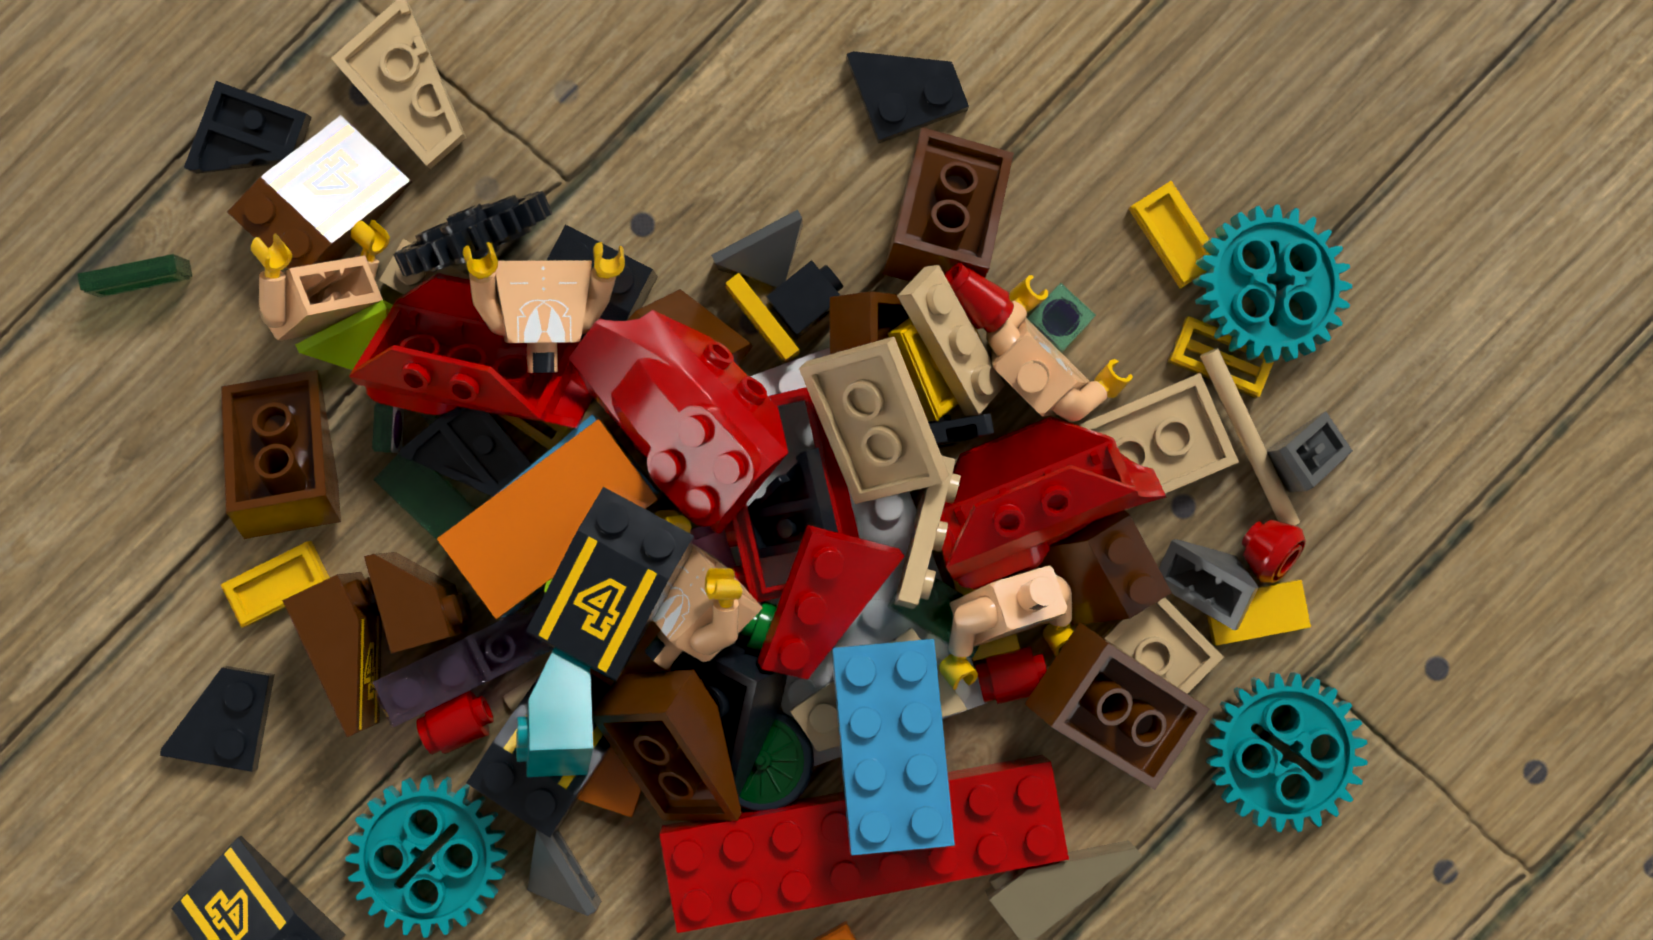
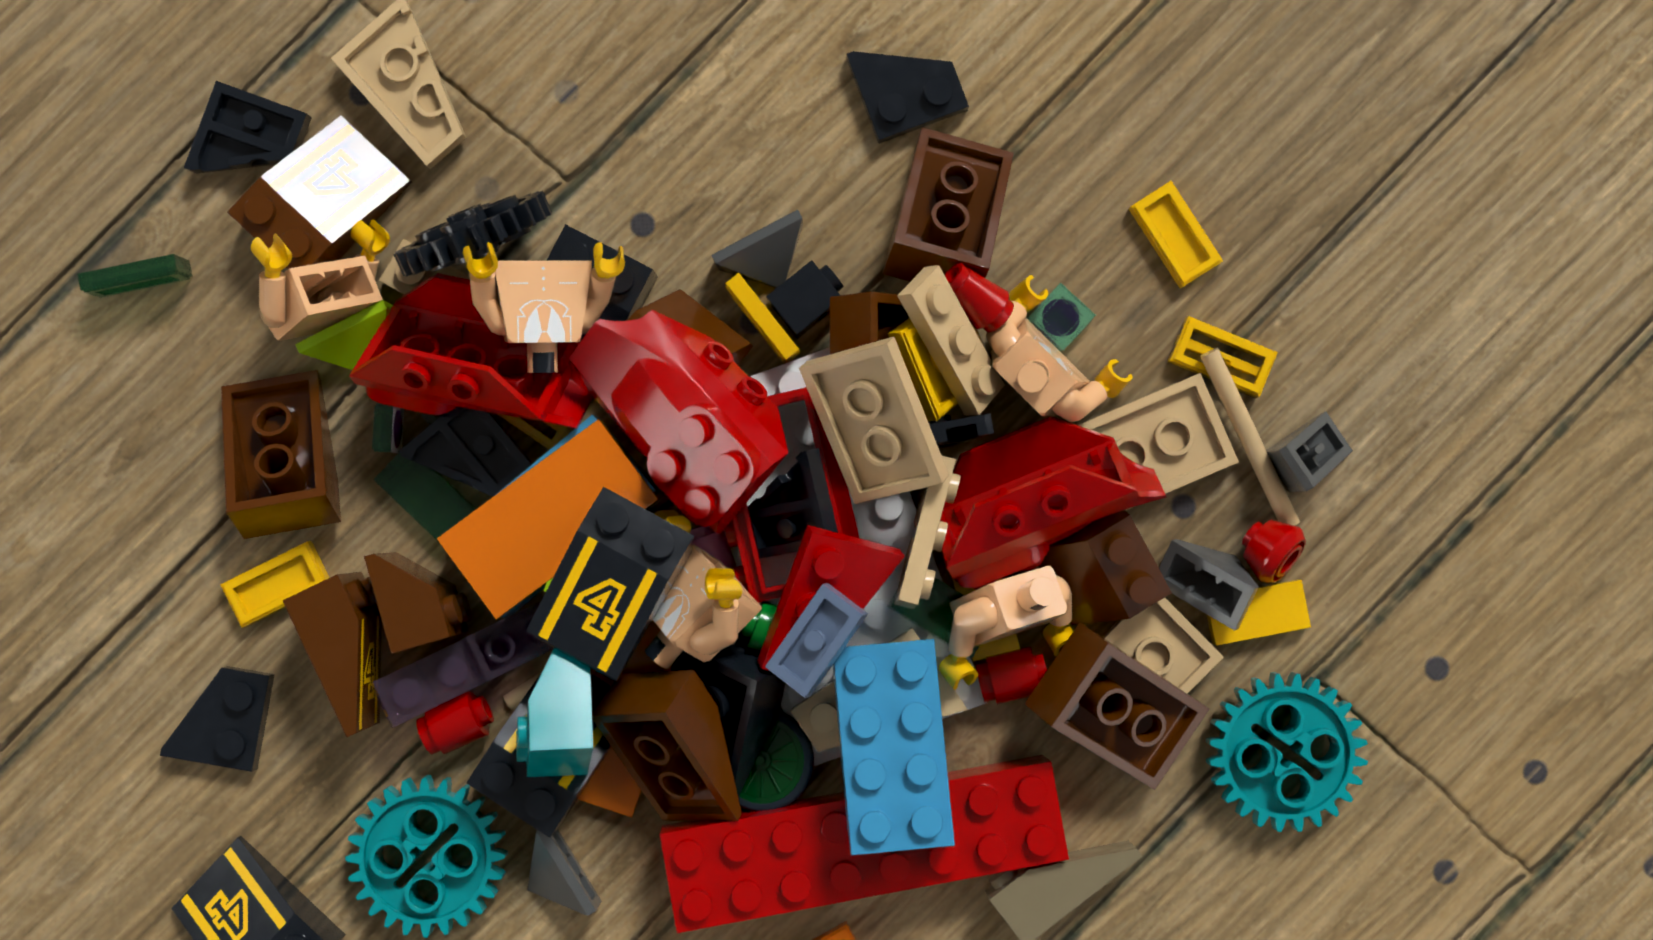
teal gear [1193,204,1352,363] -> none
none -> sand blue plate [765,583,868,698]

